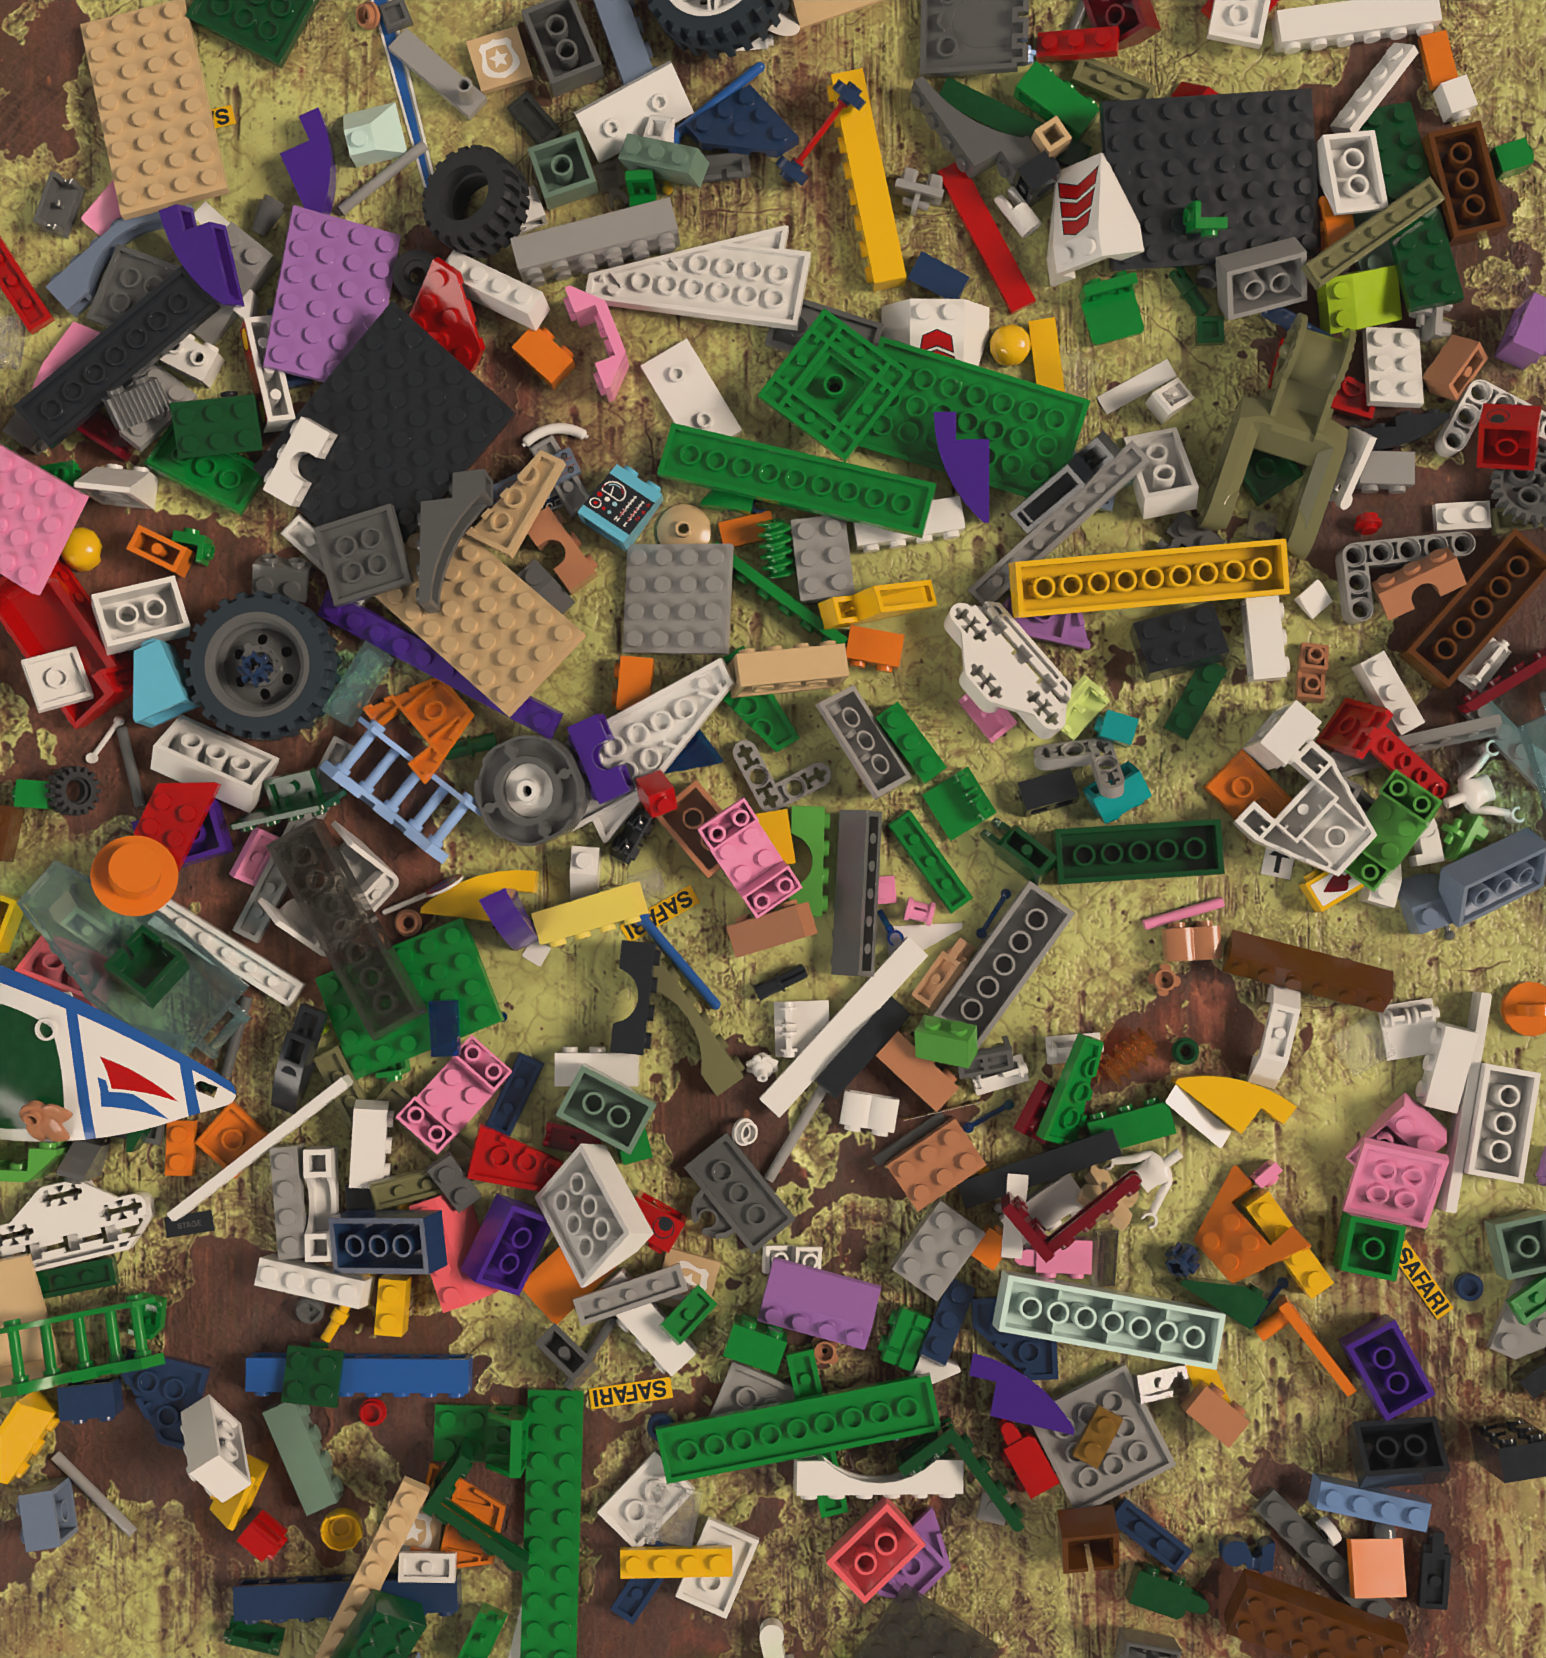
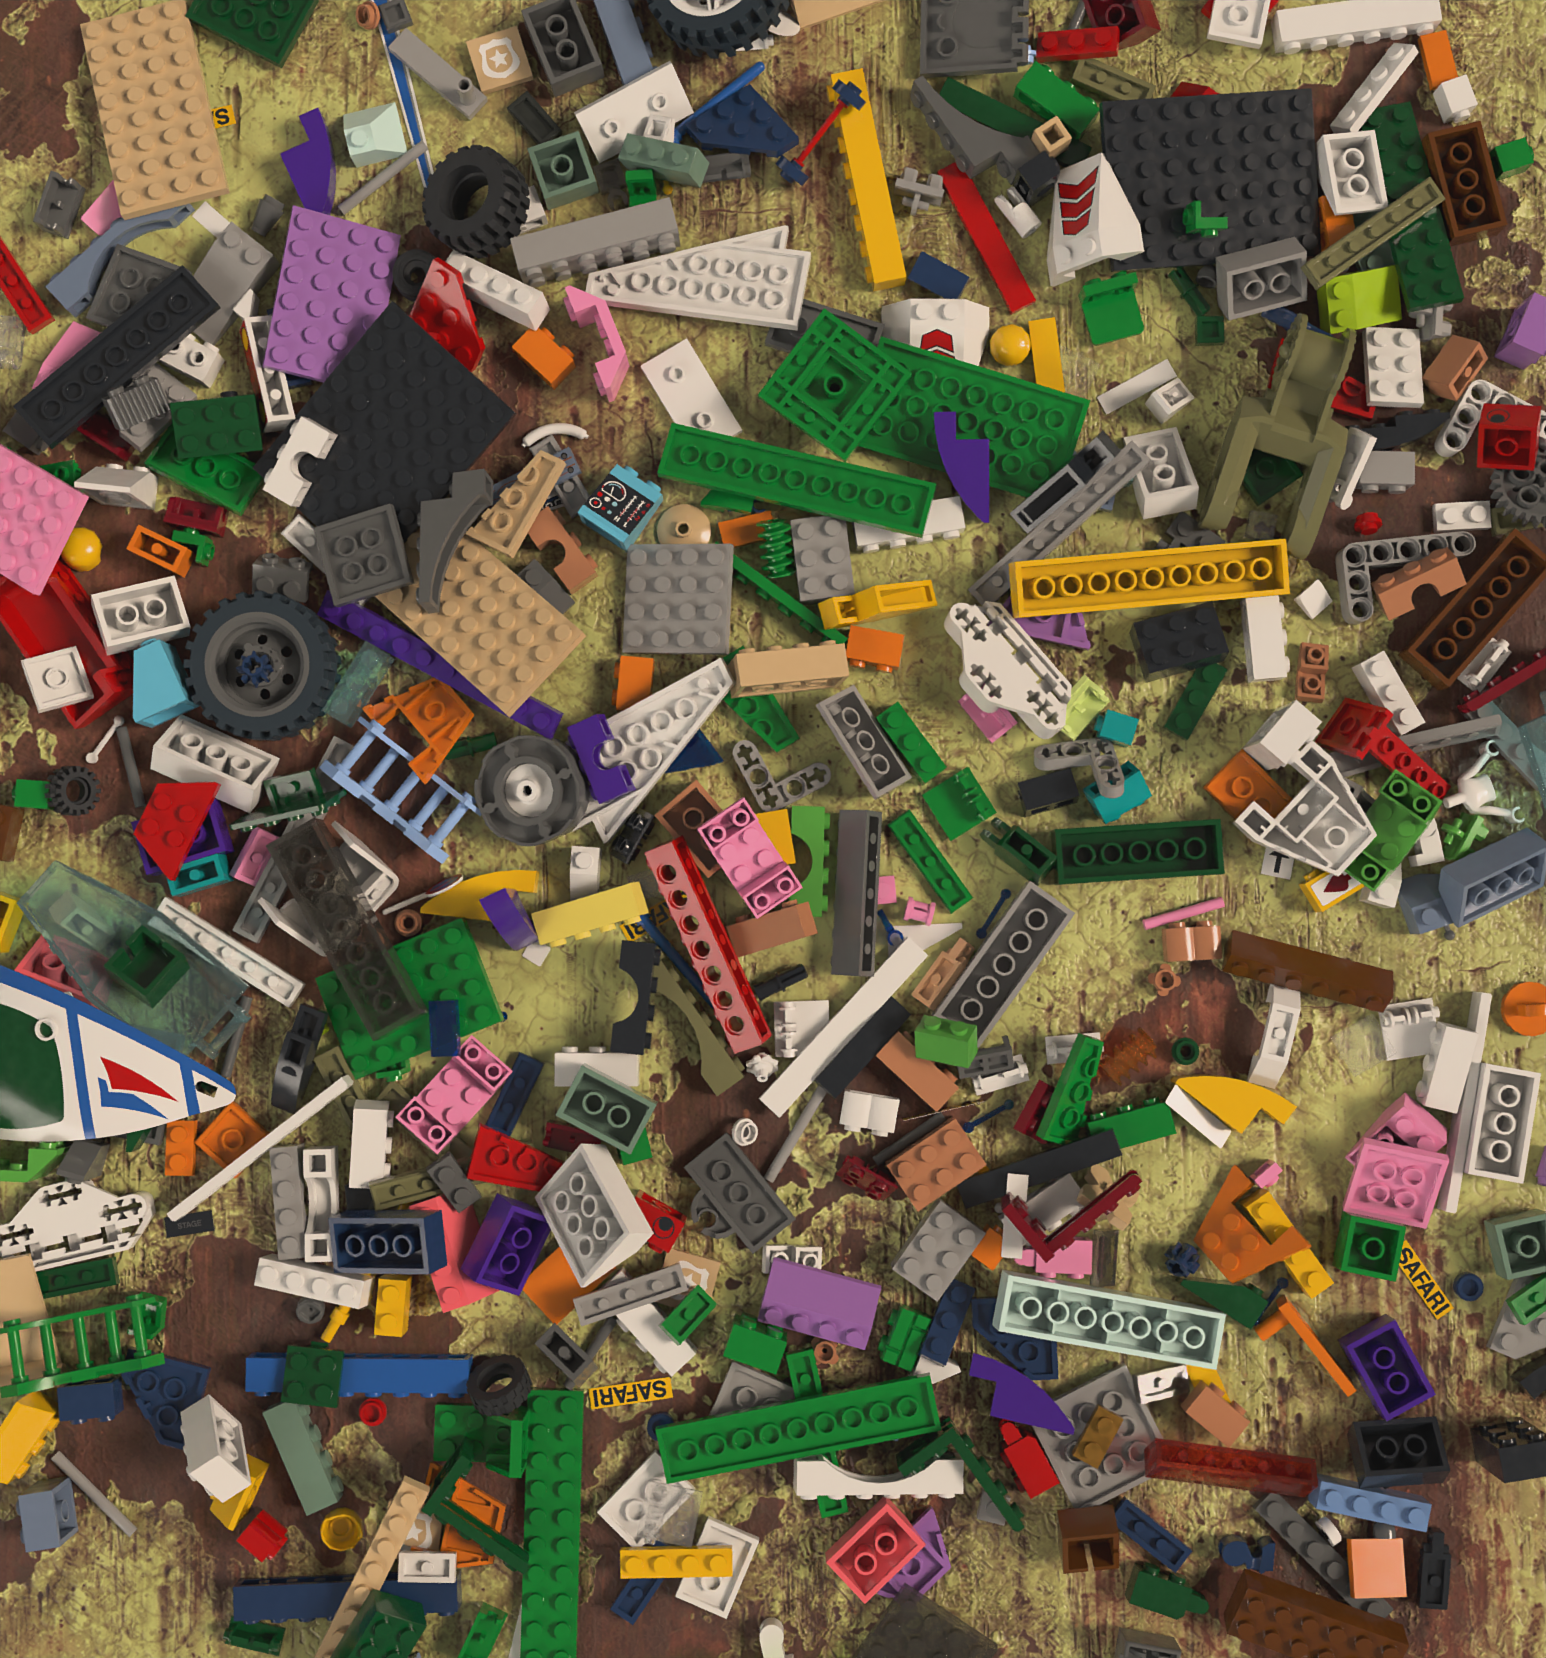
nougat plate [19,1100,73,1142] -> none
orange hose [90,836,178,916] -> none
dark purple slope [159,204,245,308] -> none
red brick [635,770,678,818] -> none
white piece [1104,1148,1183,1229] -> none
none -> dark red hinge [163,497,229,537]
none -> teal brick [166,854,234,897]
none -> black tyre [466,1354,532,1417]
none -> brick [644,835,772,1054]
none -> dark red hinge [836,1154,898,1201]
none -> clear red brick [1144,1438,1318,1497]

